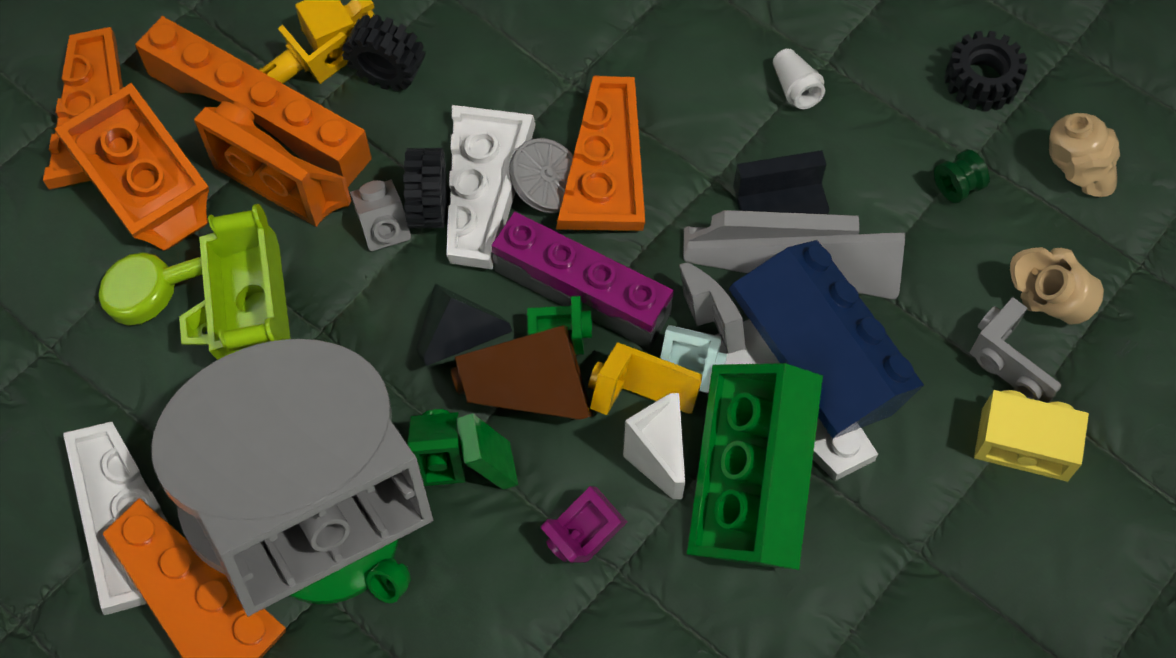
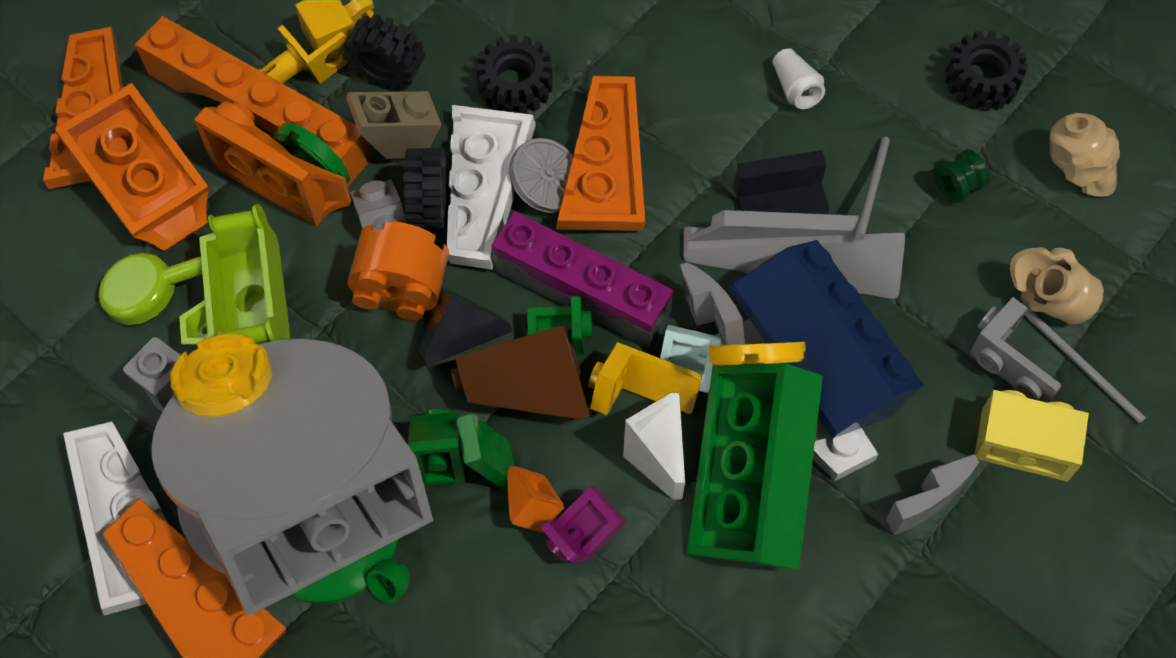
none -> light grey bracket [123,337,181,412]
none -> yellow tile [170,334,272,417]
none -> green tile [272,122,350,184]
none -> dark tan slope [346,91,442,159]
none -> orange brick [347,222,449,321]
none -> black tyre [476,35,553,114]
none -> orange slope [507,466,565,532]
none -> yellow tile [709,342,806,365]
none -> light grey axle [855,137,890,240]
none -> light grey slope [886,454,979,535]
none -> light grey axle [1022,303,1146,424]

